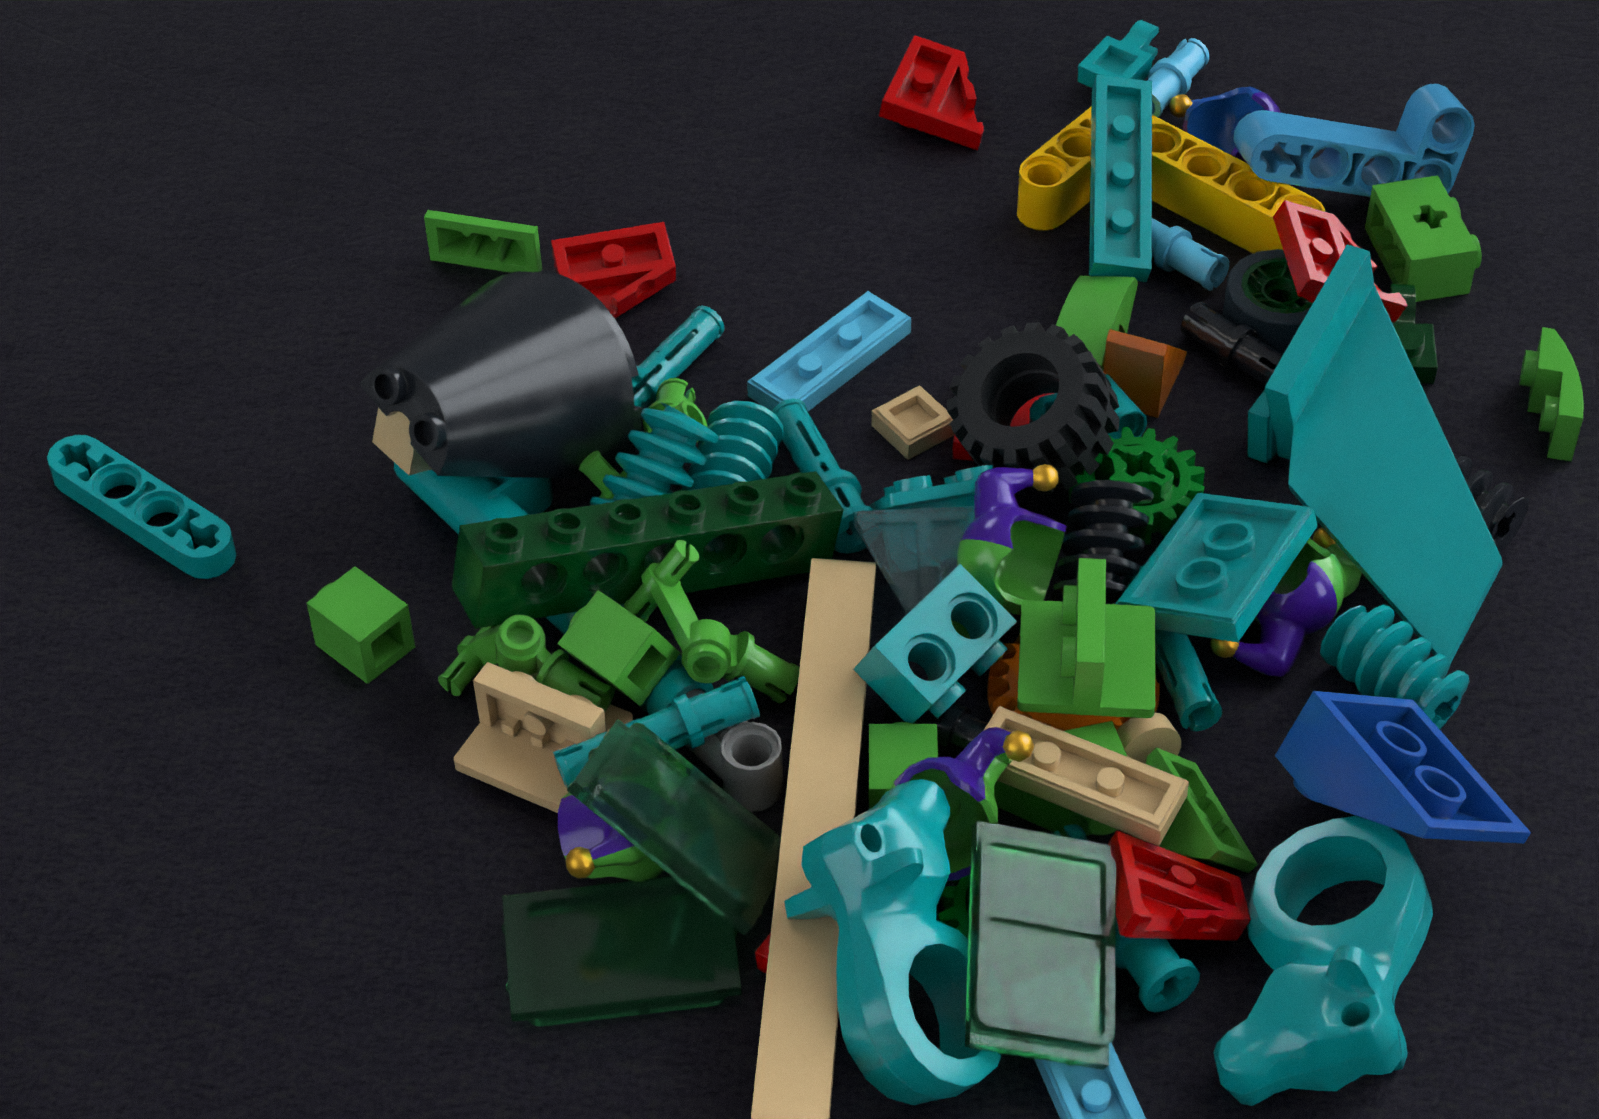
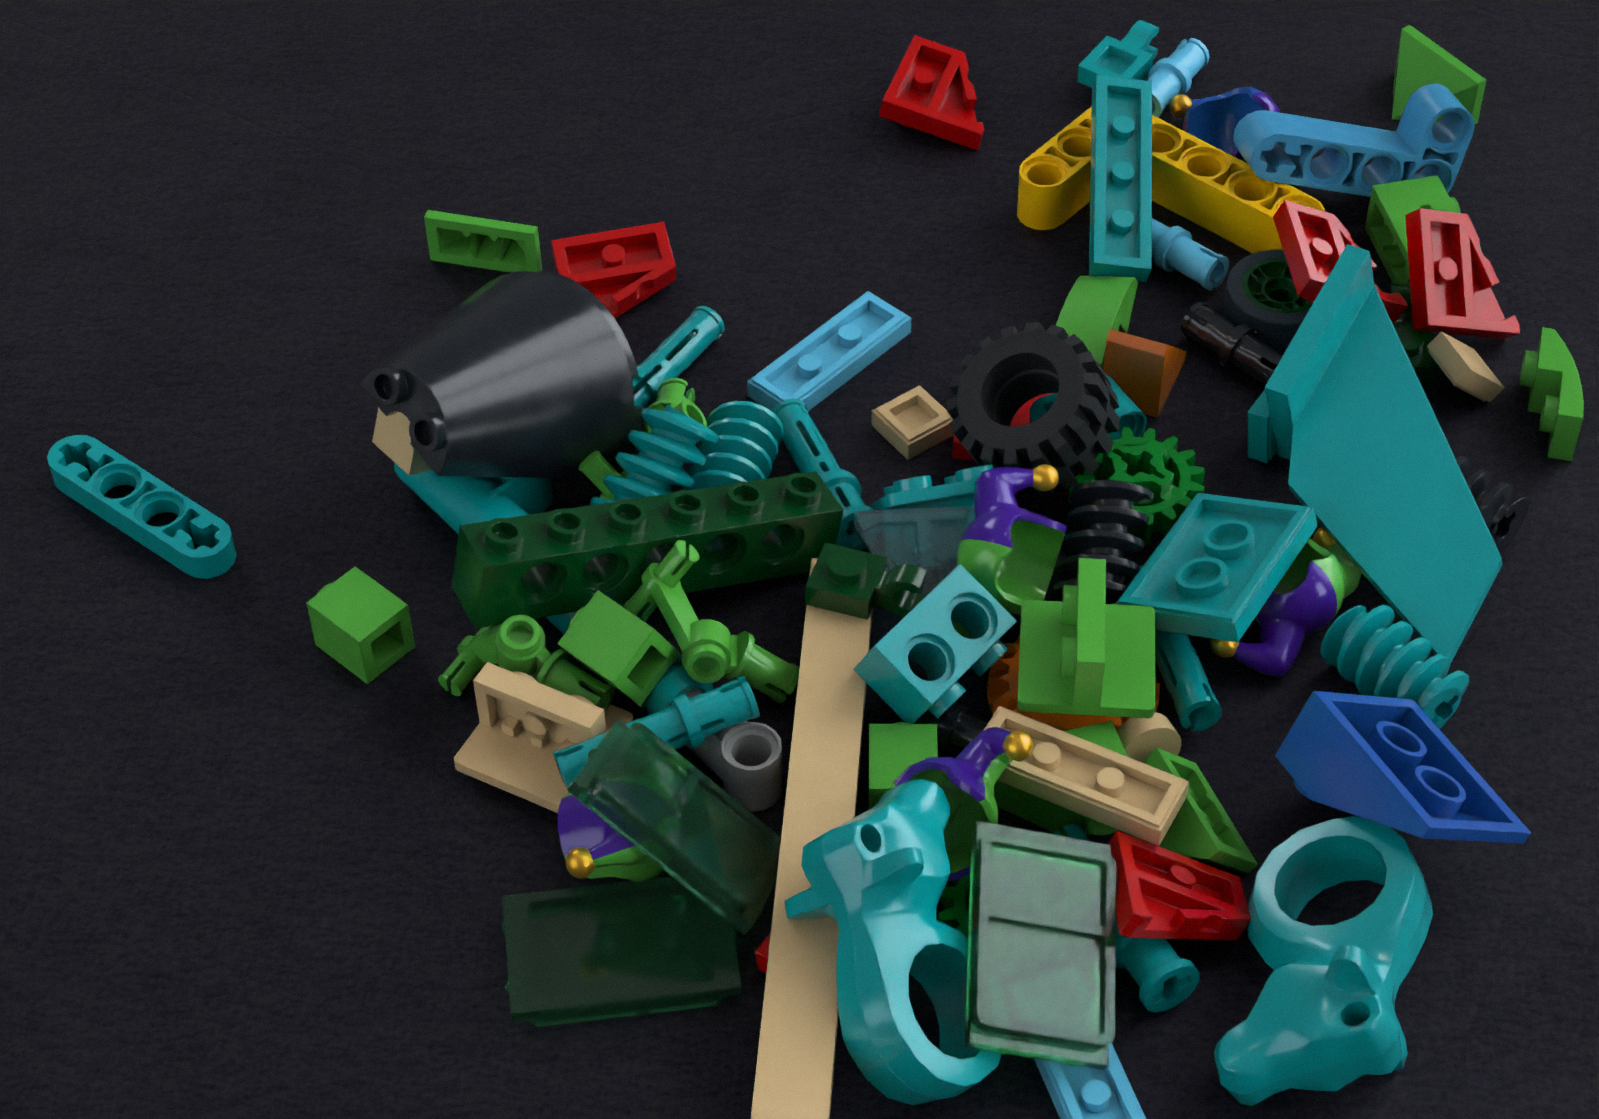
none -> dark green plate [805,543,927,620]
none -> bright green slope [1392,25,1486,124]
none -> red wing [1405,208,1520,339]
none -> tan tile [1427,331,1505,402]

